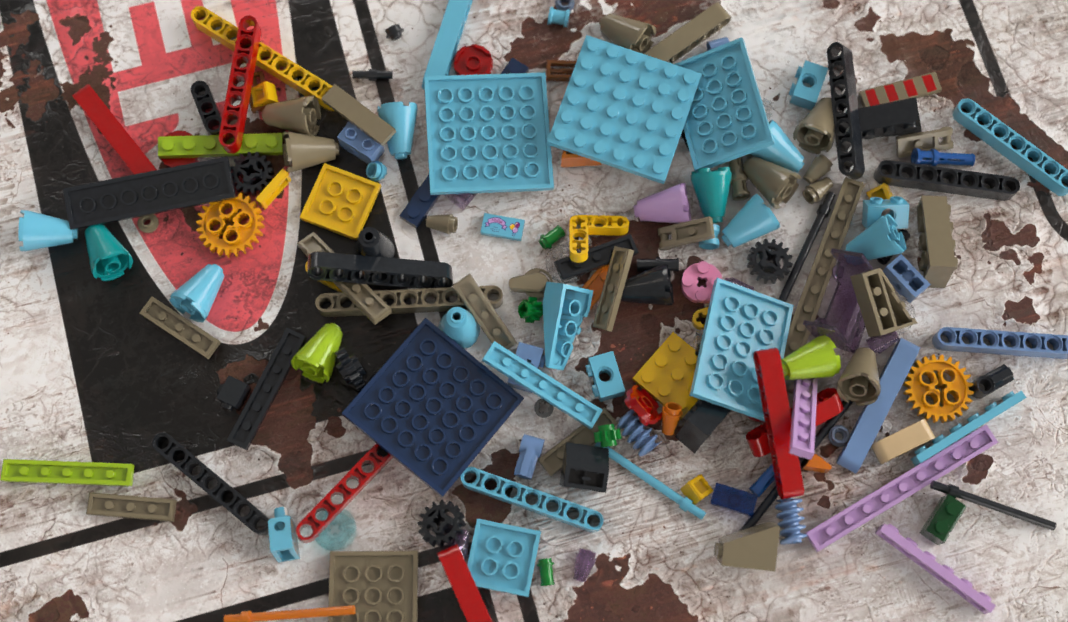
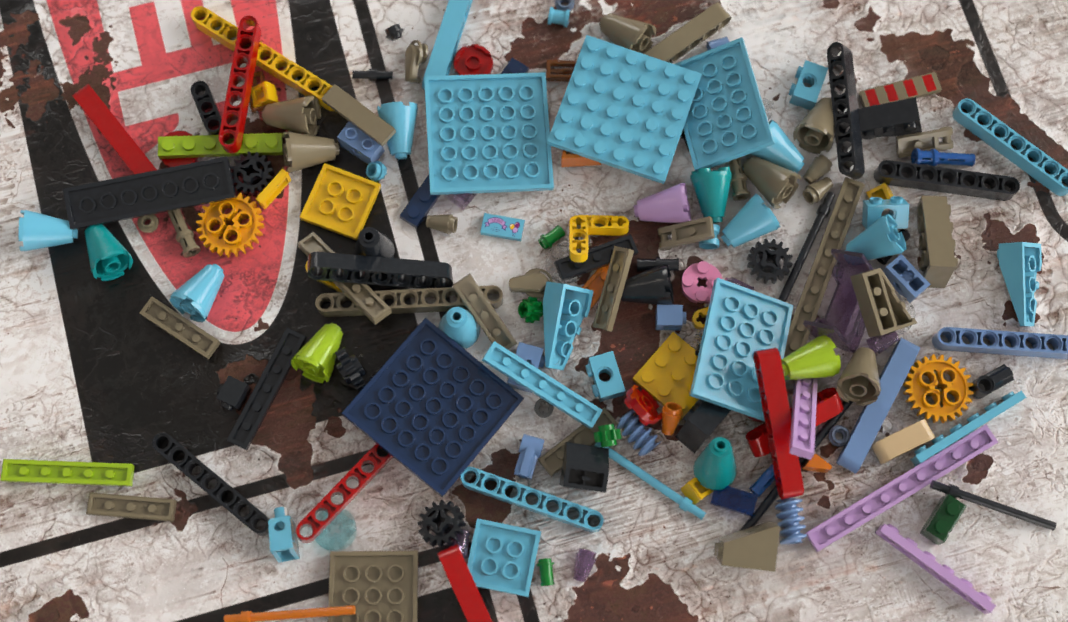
none -> dark tan pin [167,209,201,258]
none -> dark tan piece [405,40,429,83]
none -> medium blue brick [655,304,686,331]
none -> teal cone [693,437,737,490]
none -> medium azure wedge [997,242,1042,326]

